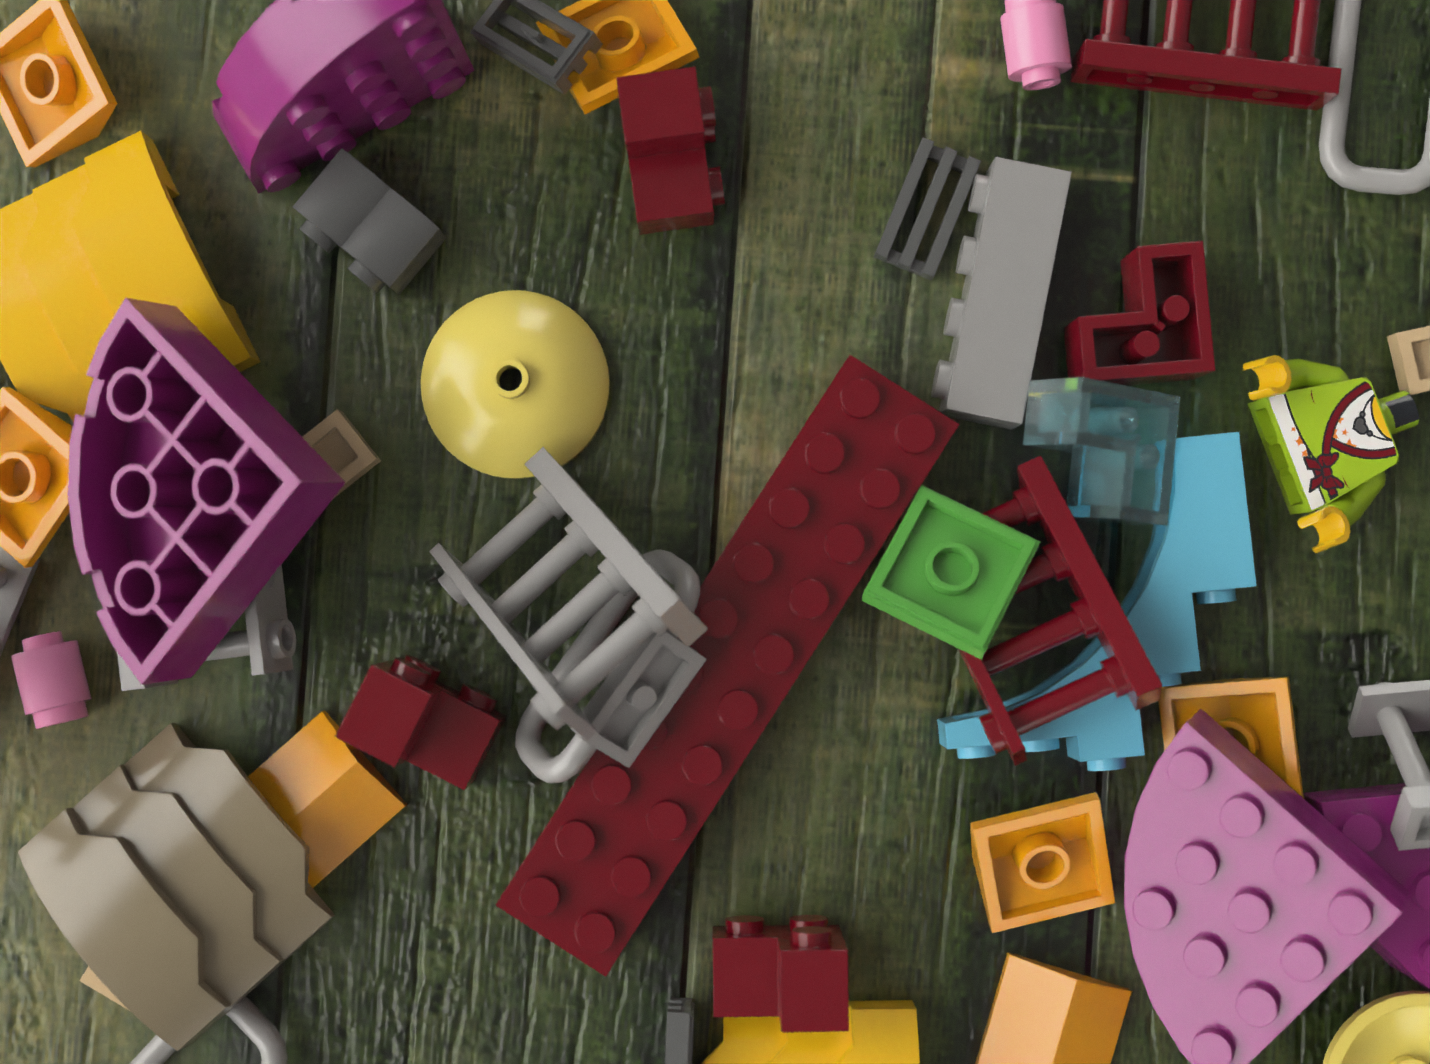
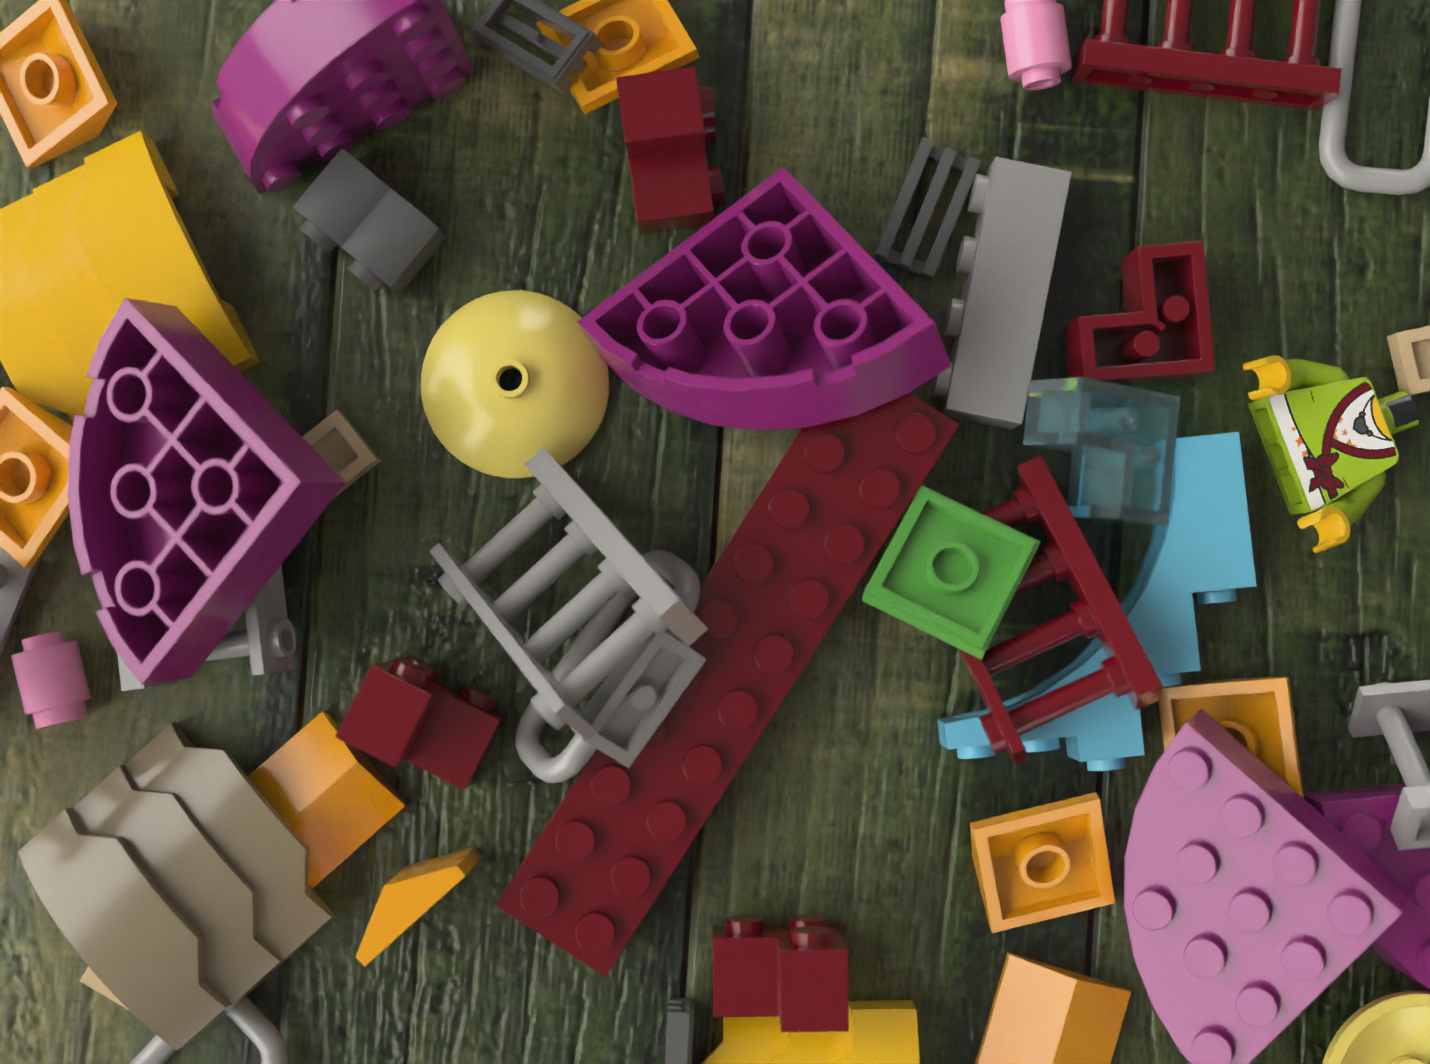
none -> light orange slope [356,847,483,967]
none -> magenta brick [577,167,951,430]

